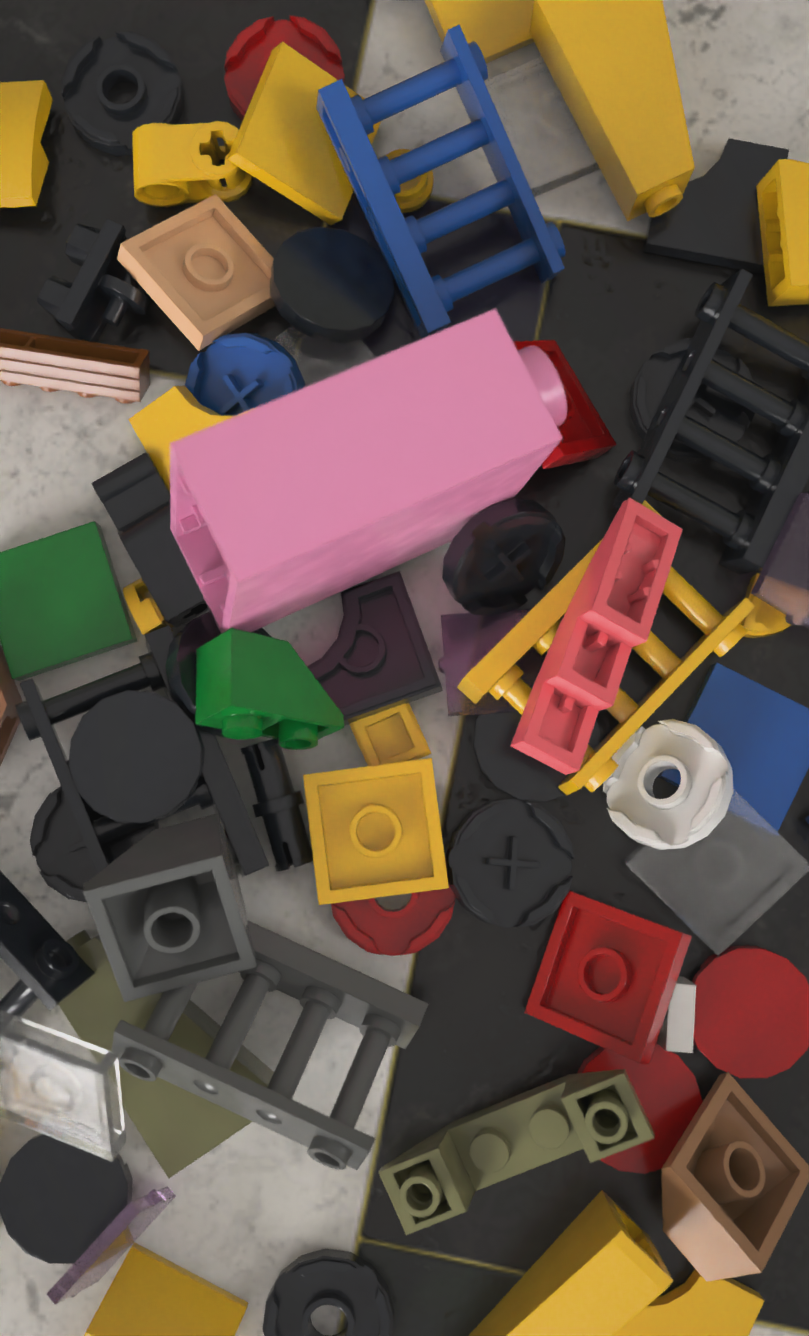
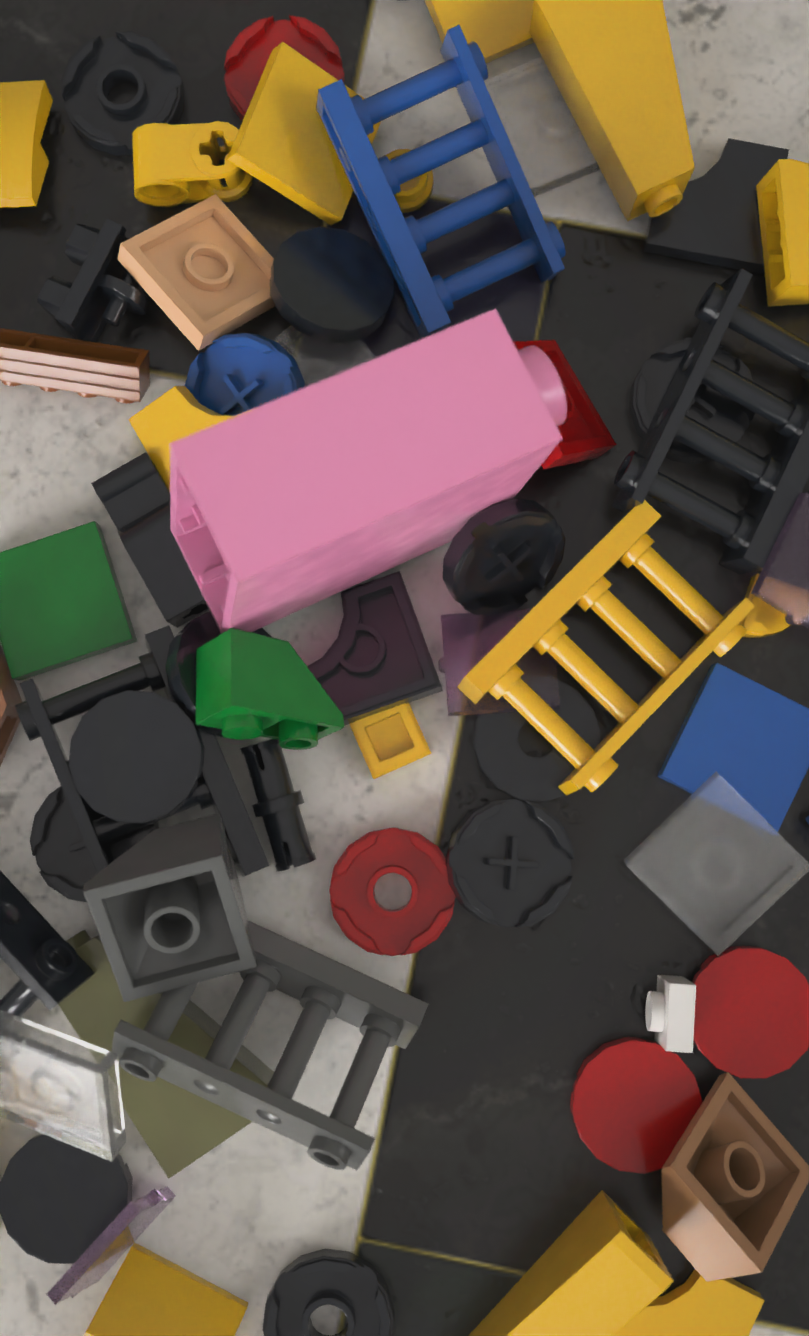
yellow tile [123,577,174,636] -> none
yellow tile [303,758,449,905] -> none
olive slope [378,1069,655,1235] -> none
coral slope [510,498,683,775] -> none
red tile [524,890,692,1064] -> none
white tile [603,719,733,850] -> none

